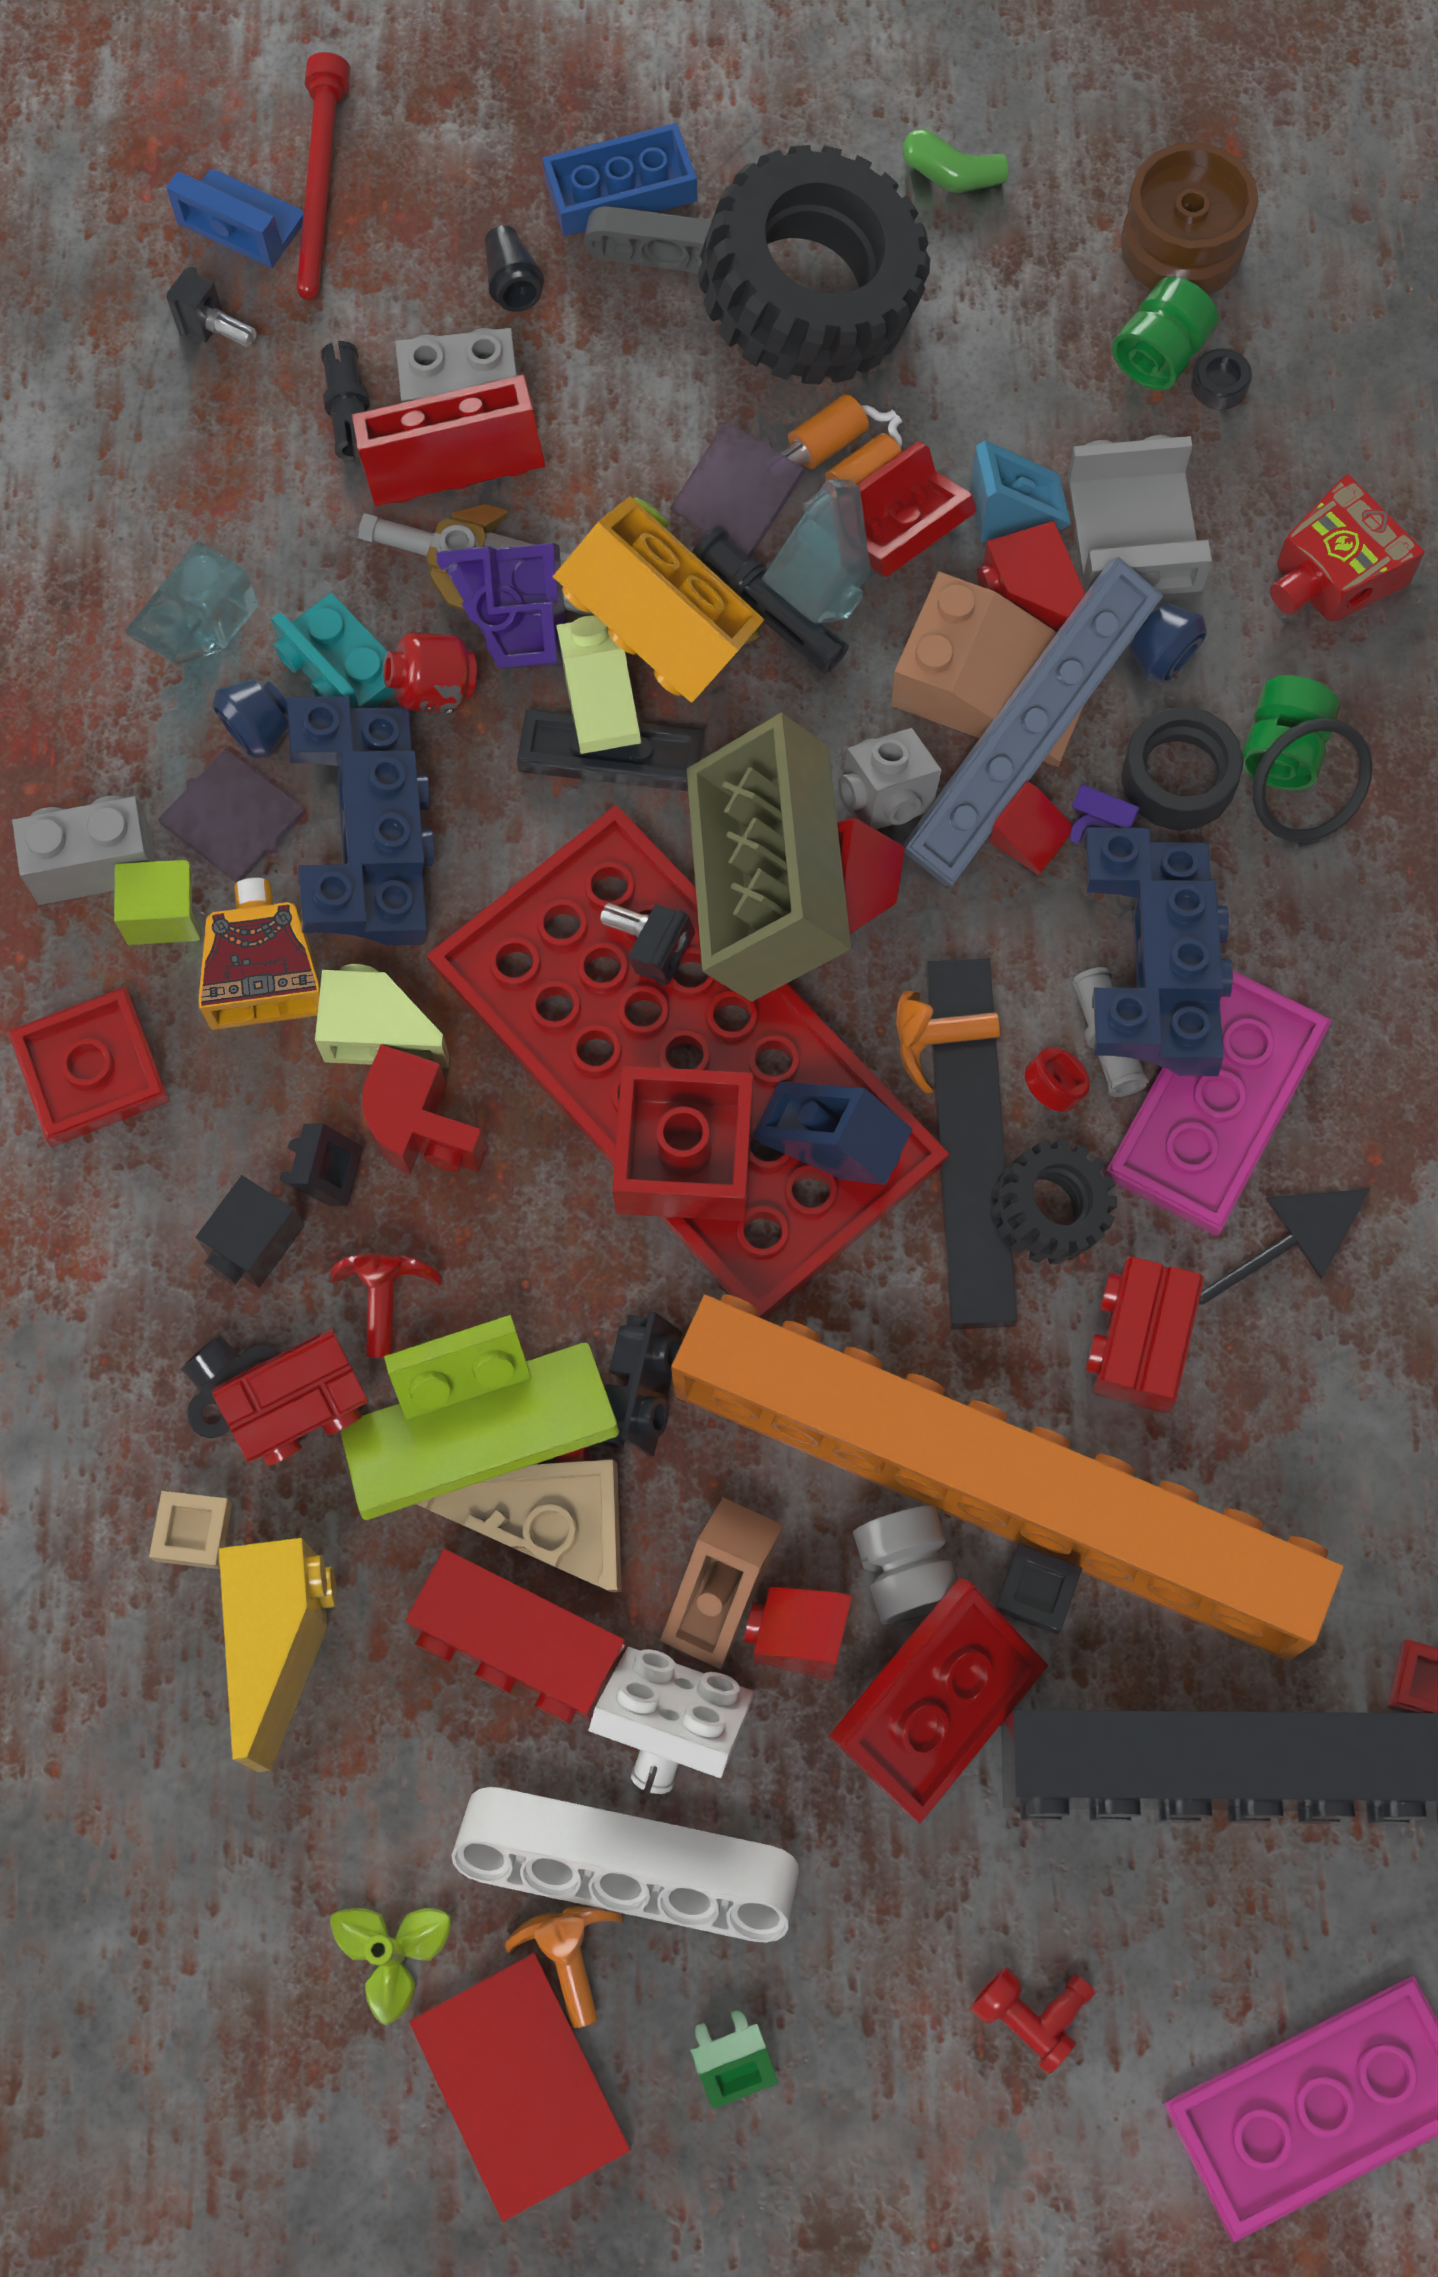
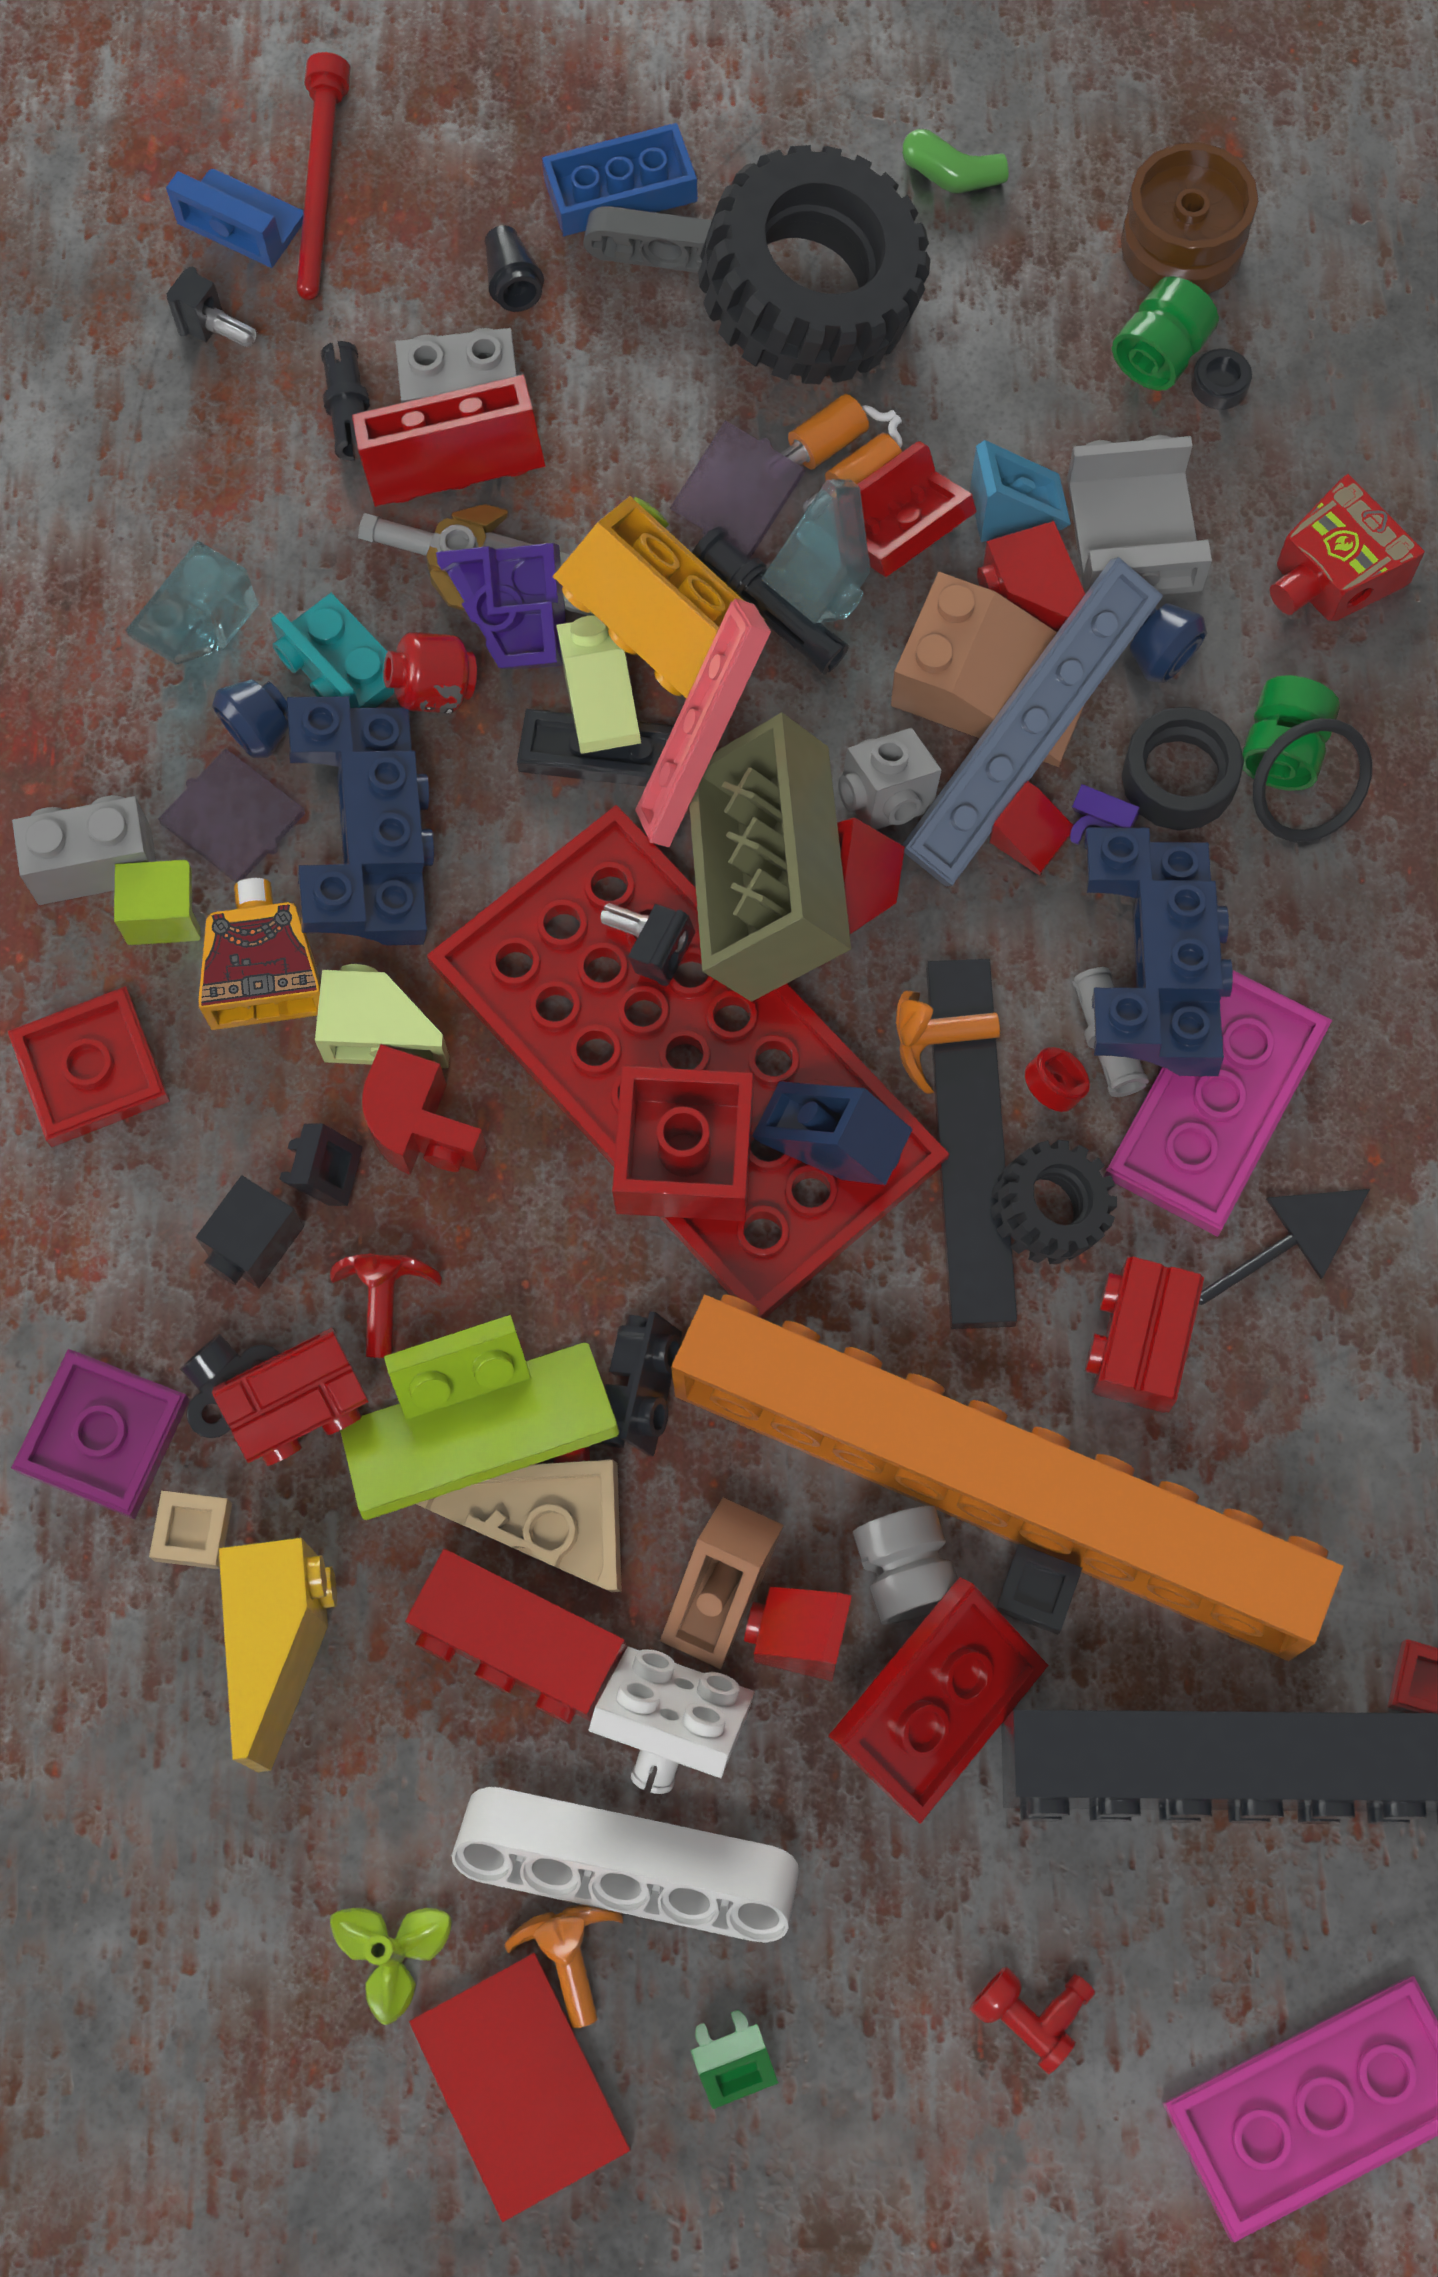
none -> magenta tile [11,1349,190,1520]
none -> coral tile [635,598,771,847]

